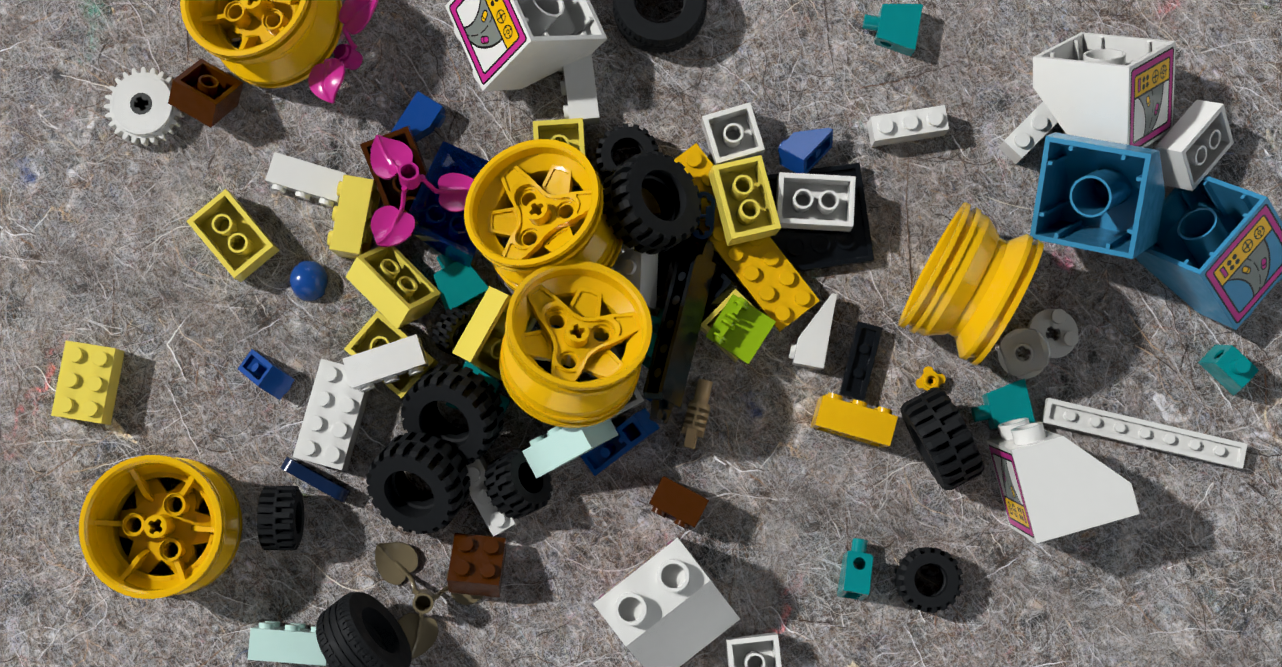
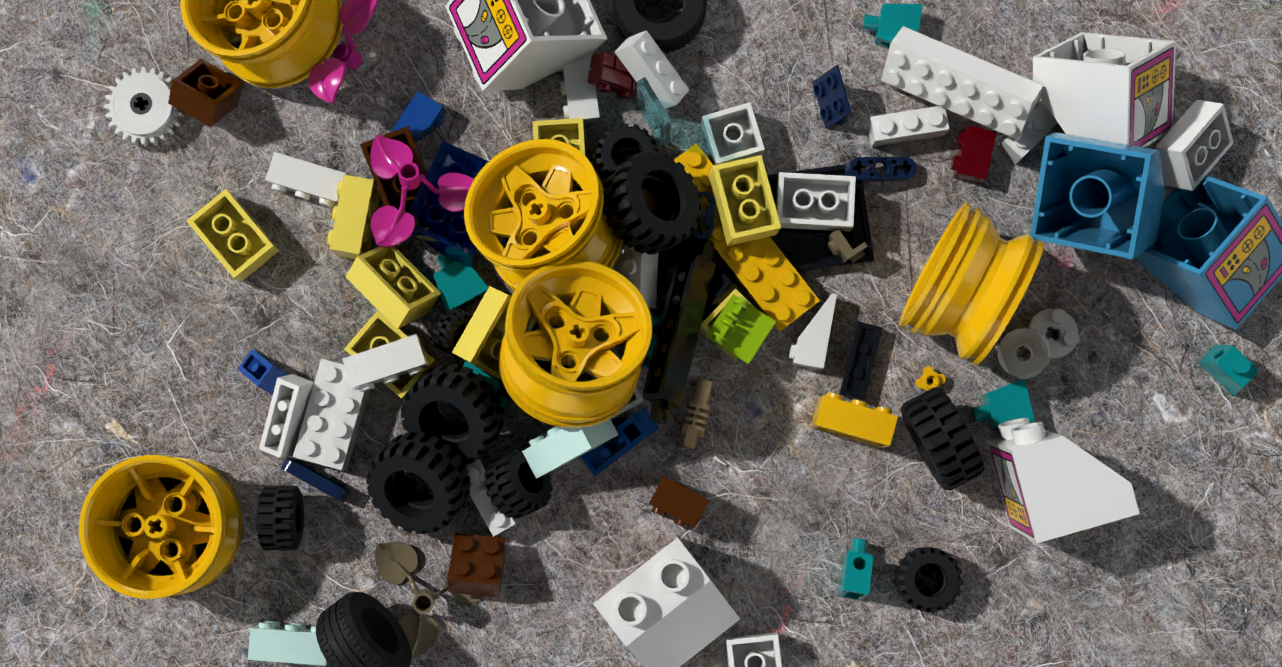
light yellow brick [51,340,125,425] -> none
blue hair [290,260,328,301] -> none
blue slope [778,128,833,174] -> none
white plate [1041,398,1248,469] -> none
none -> white brick [259,374,314,458]
none -> dark red brick [587,52,642,99]
none -> white brick [615,30,689,111]
none -> clear light blue tile [637,77,672,148]
none -> dark blue hinge [813,65,852,129]
none -> dark tan bracket [827,229,868,263]
none -> dark blue beam [845,157,917,182]
none -> white brick [881,26,1043,140]
none -> dark red brick [950,125,997,185]

